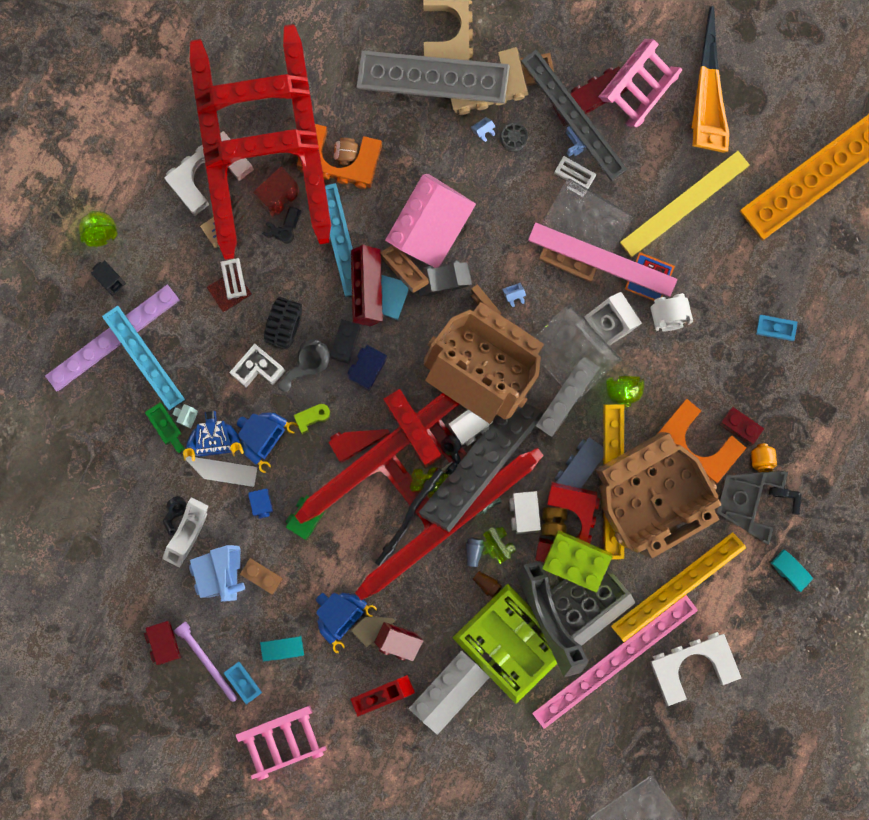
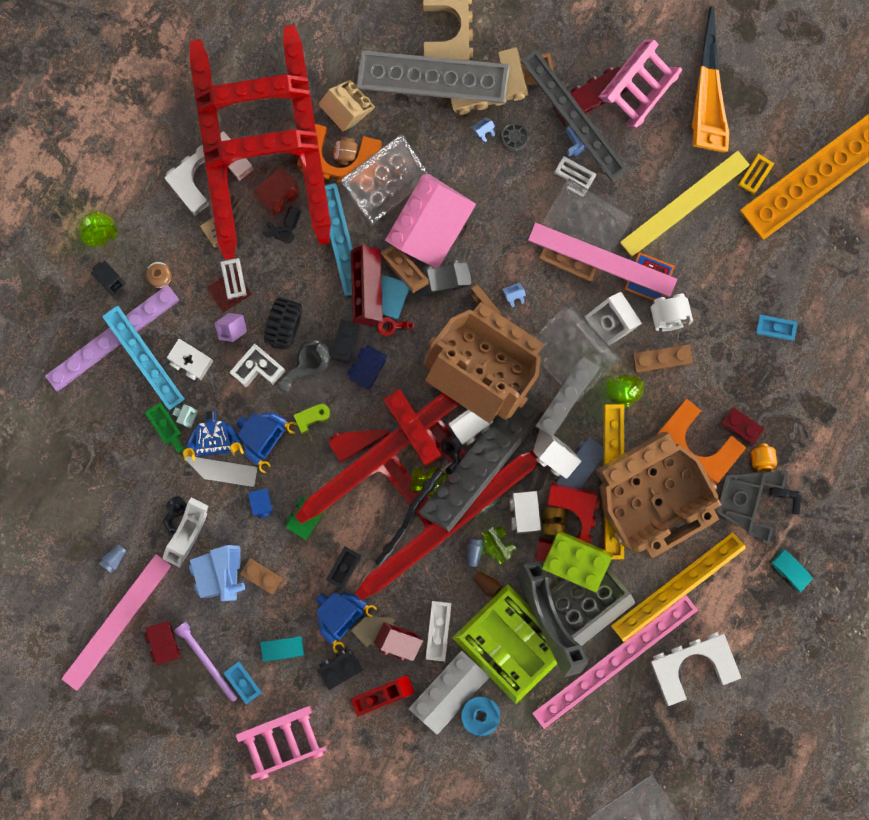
none -> bright pink tile [62,554,172,691]
none -> sand blue cone [99,544,127,574]
none -> medium nougat head [146,262,172,288]
none -> white brick [167,339,213,380]
none -> lavender panel [214,313,247,342]
none -> black bracket [317,649,363,690]
none -> tan slope [318,80,375,131]
none -> black brick [326,546,363,590]
none -> clear slope [340,133,428,225]
none -> red plate [376,317,414,336]
none -> white plate [426,601,451,662]
none -> dark azure plate [461,697,500,736]
none -> white slope [533,429,581,479]
none -> medium nougat plate [633,344,693,373]
none -> yellow tile [738,153,775,196]

